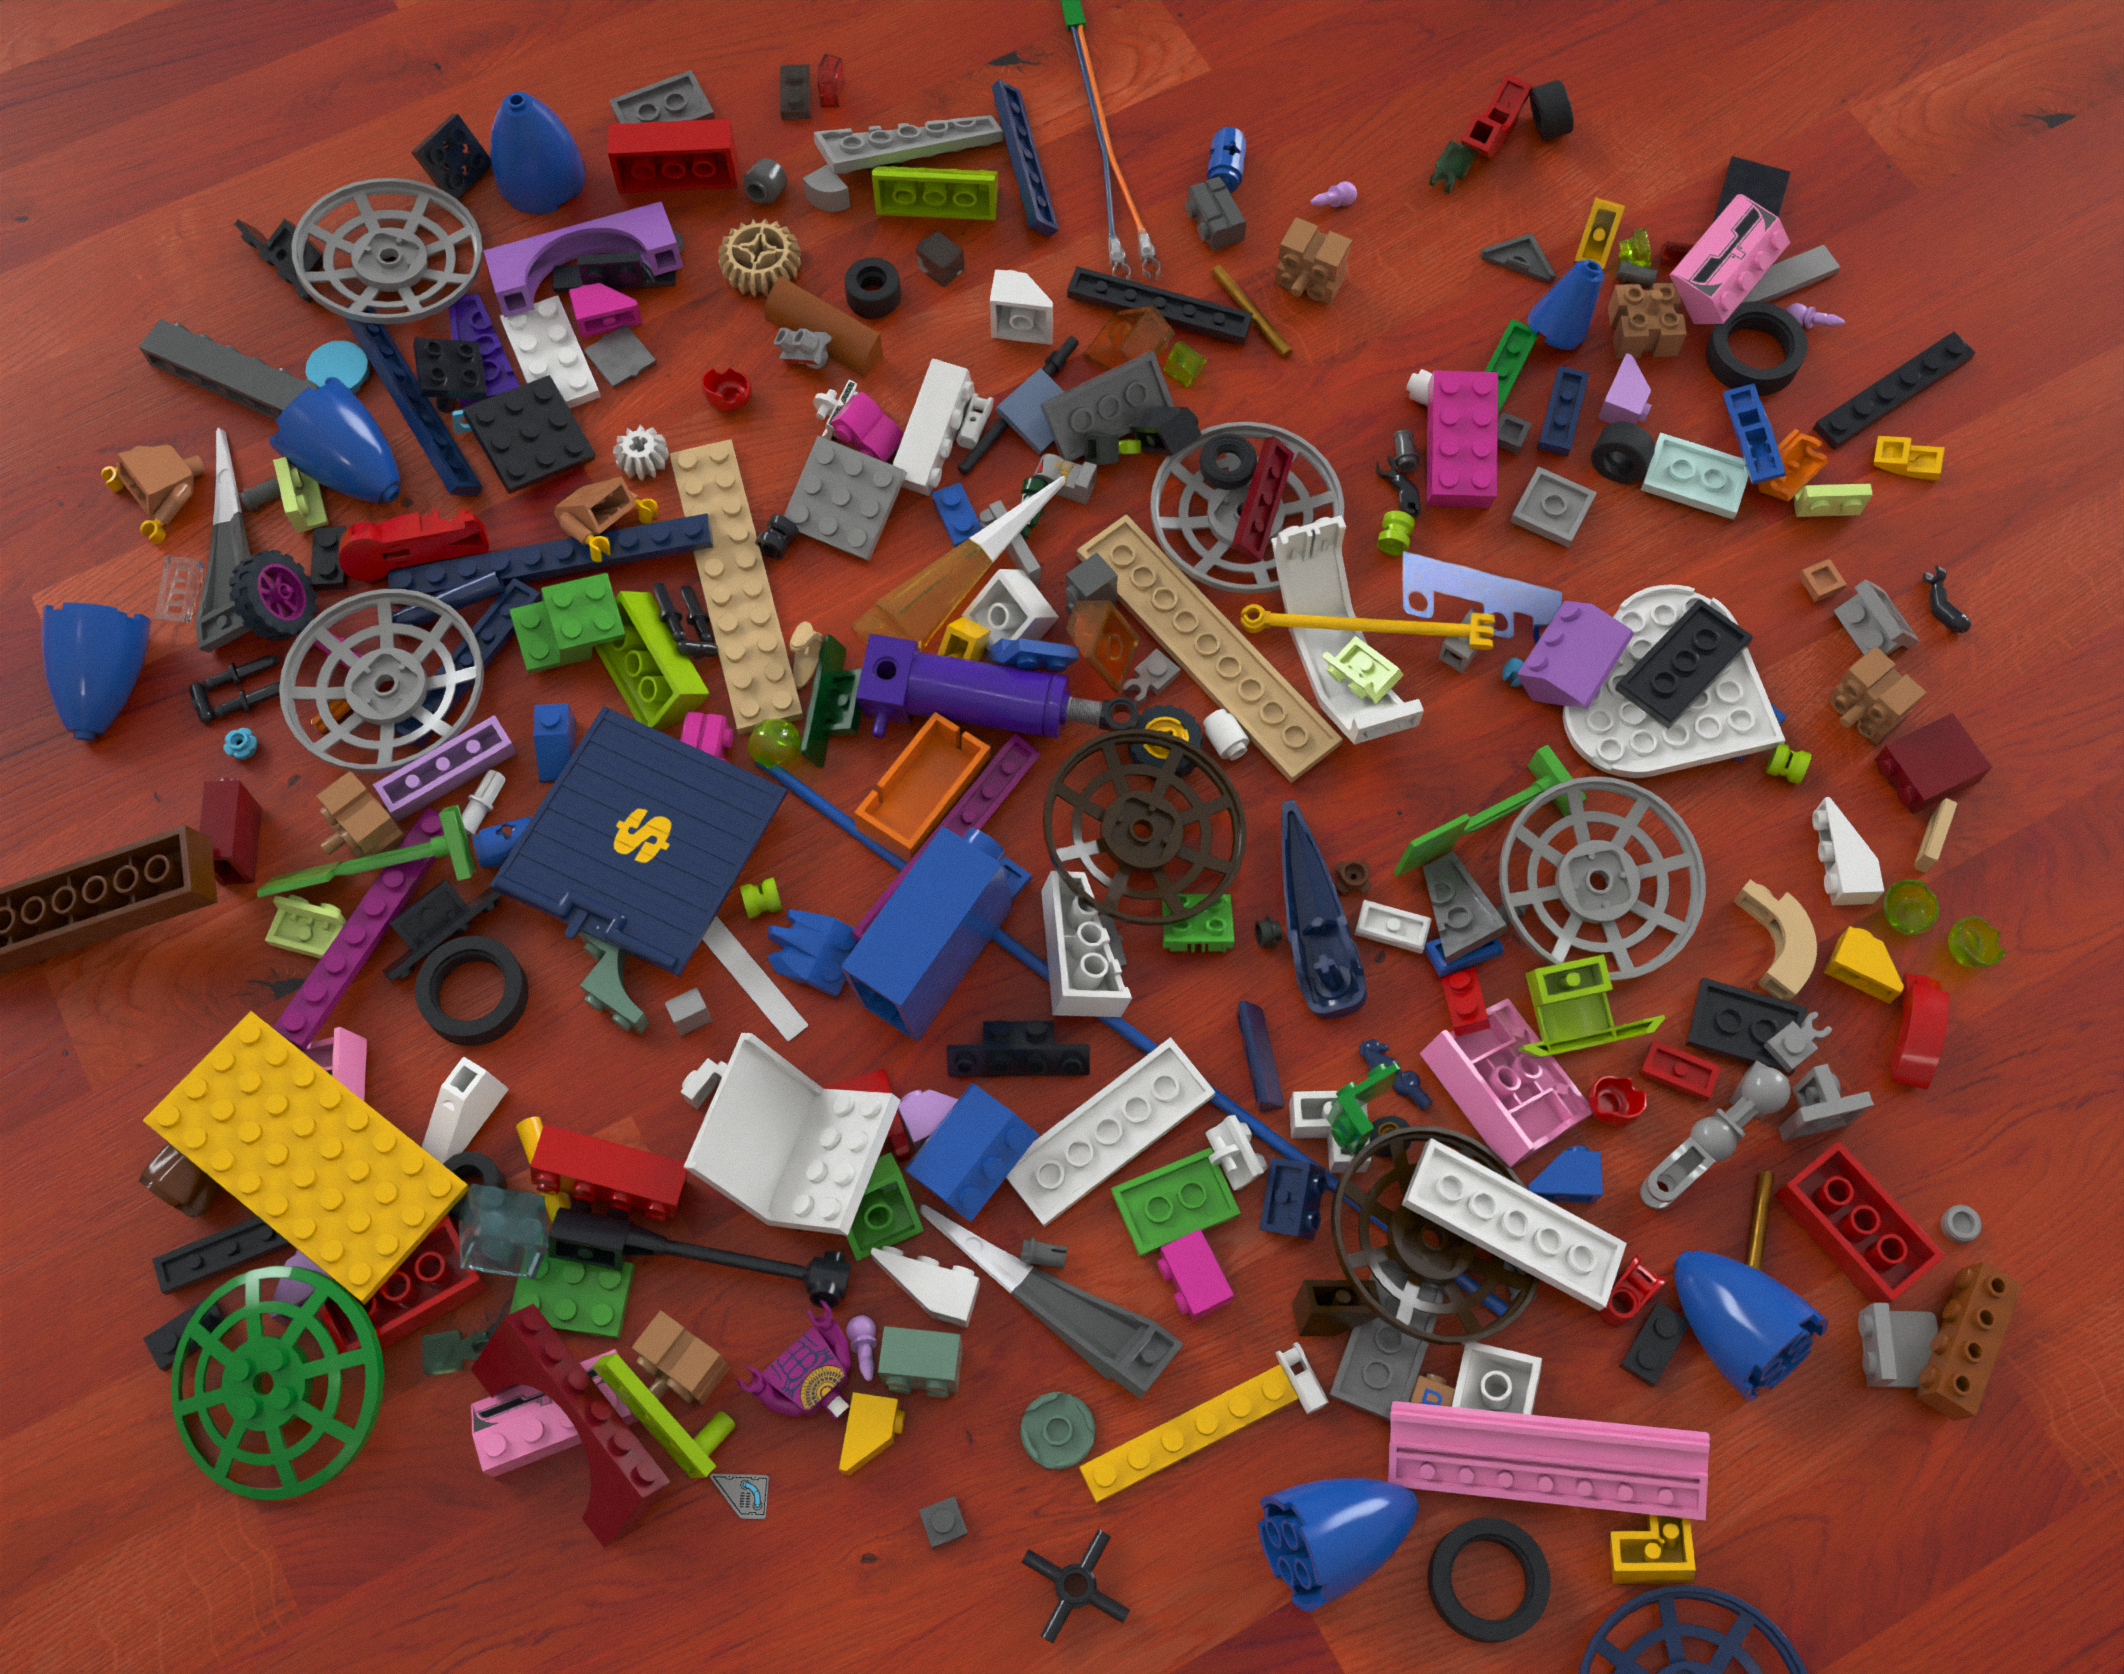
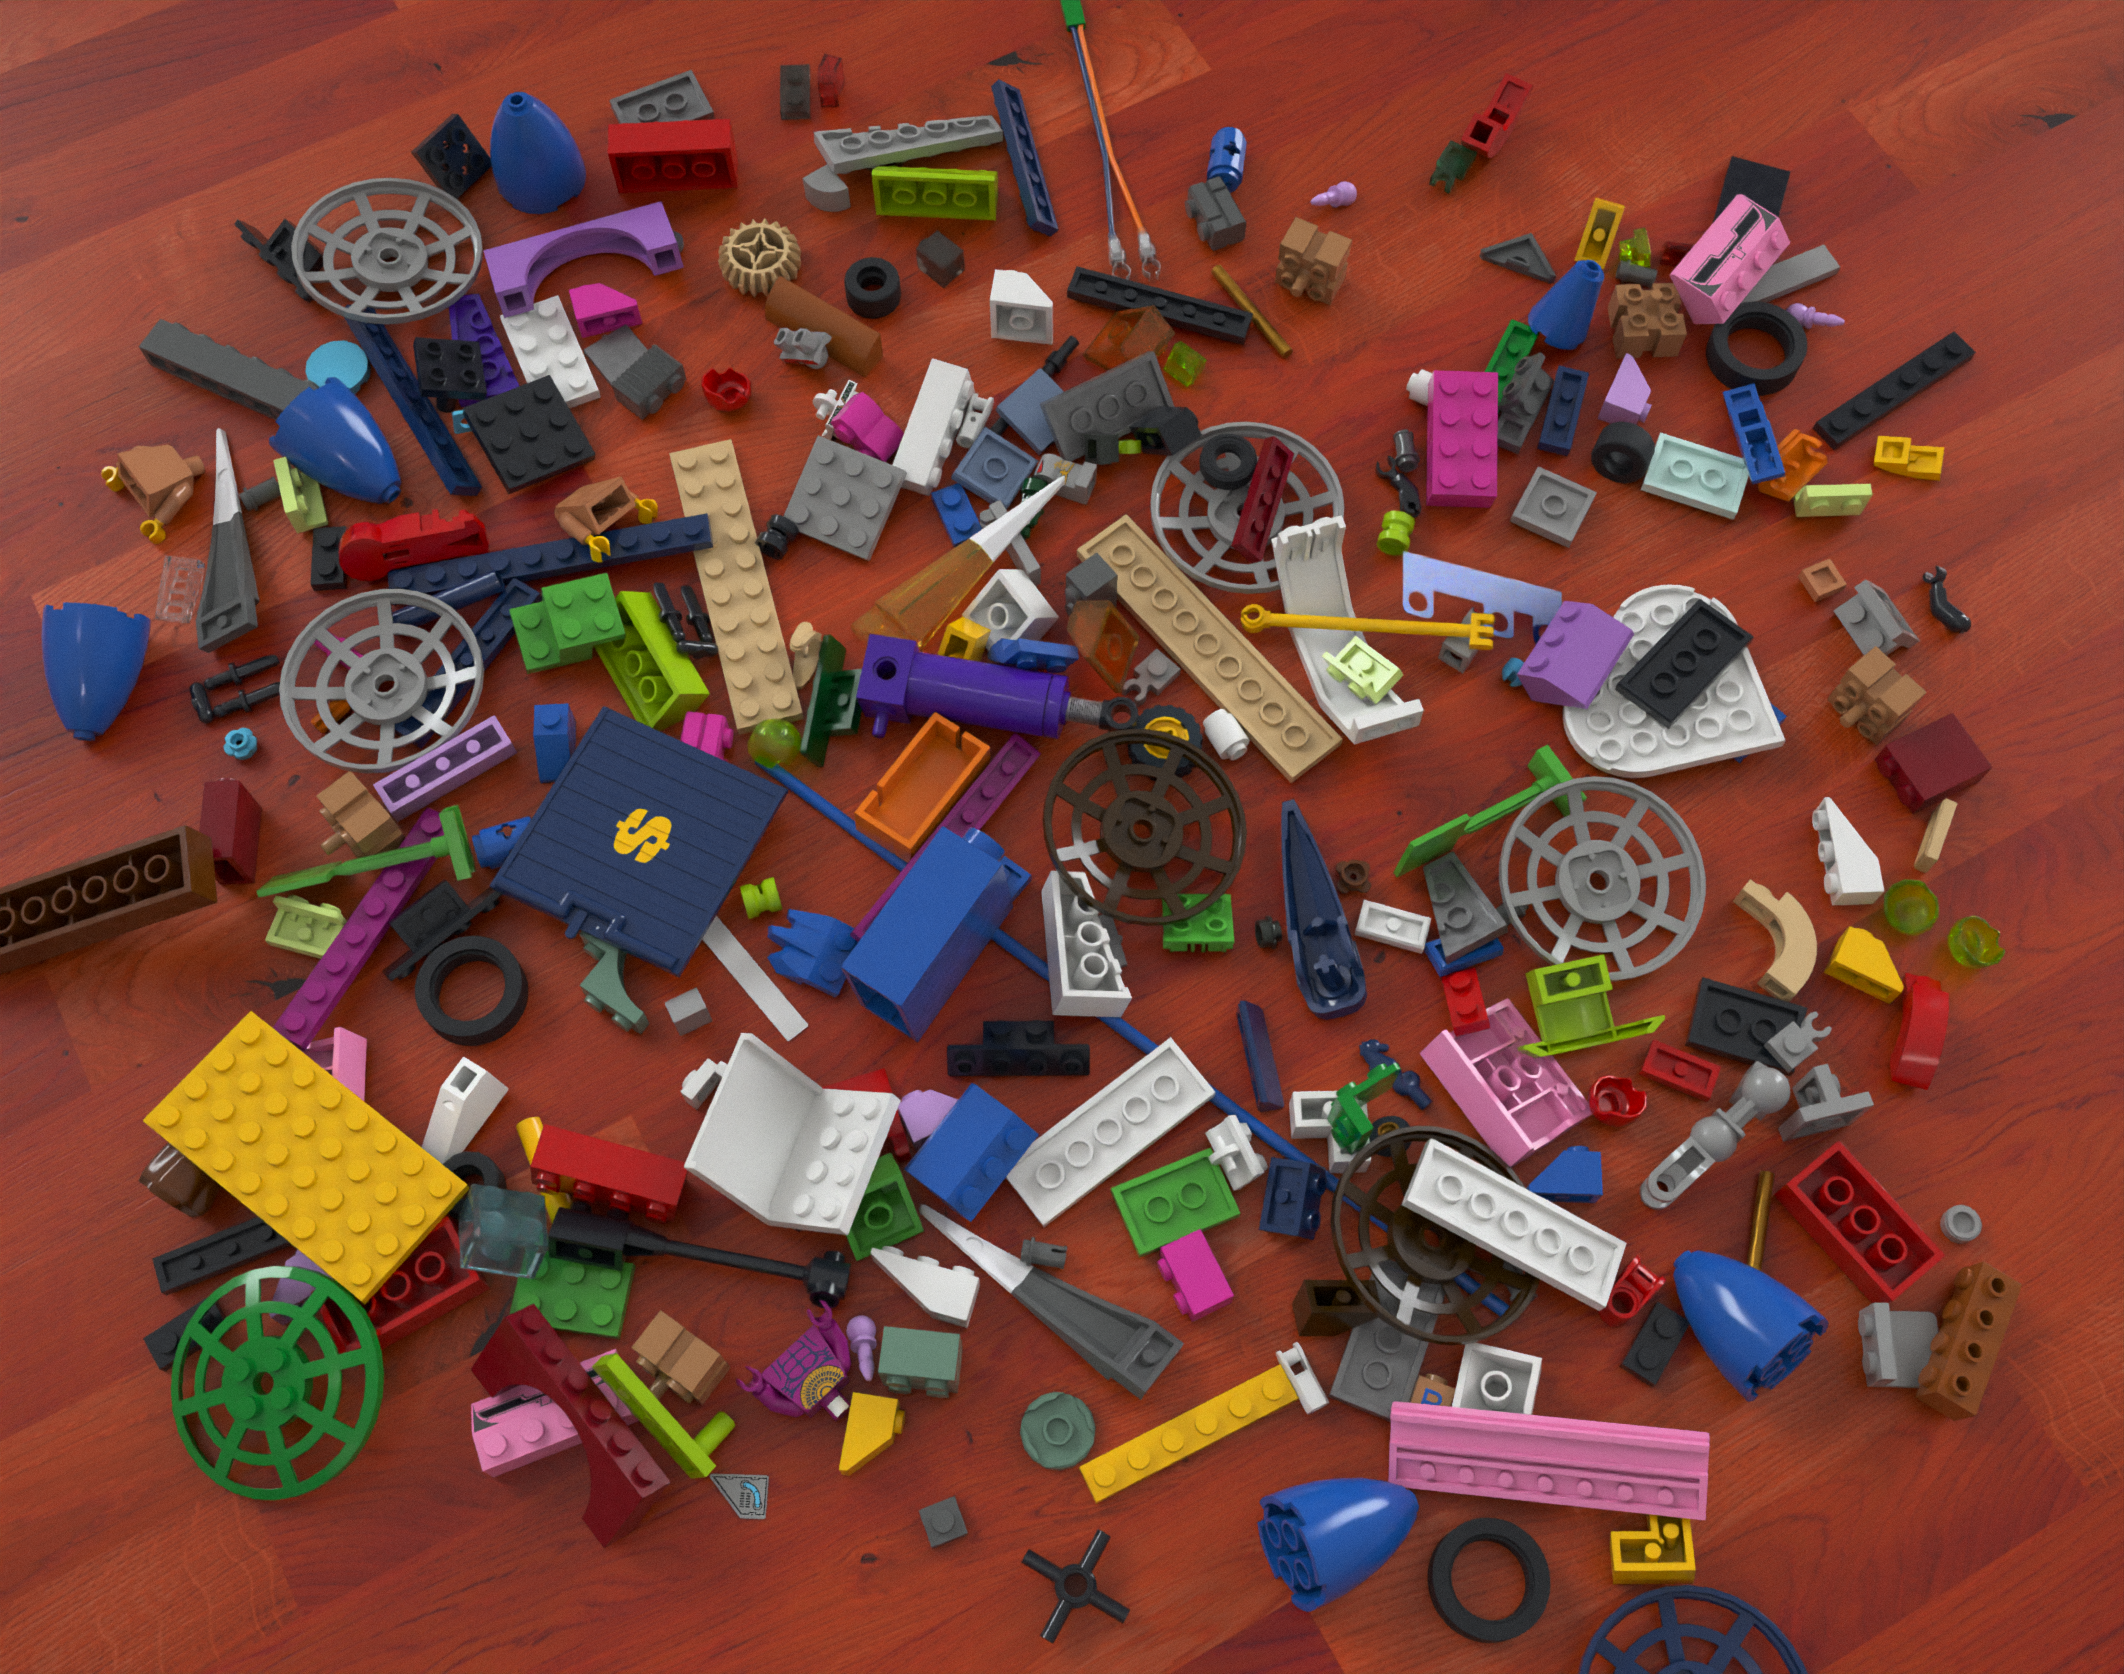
black wheel [229,550,318,641] -> none
clear green plate [422,1330,489,1376] -> none
white axle [461,770,505,836] -> none
black bracket [553,252,677,293] -> none
white gear [613,425,669,481] -> none
dark grey head [743,158,788,205] -> none
black tyre [1530,80,1574,141] -> none
lime wheel [1765,744,1811,785] -> none
none -> dark grey brick [612,344,686,420]
none -> sand blue tile [951,427,1038,510]
none -> dark grey bracket [1498,352,1554,427]

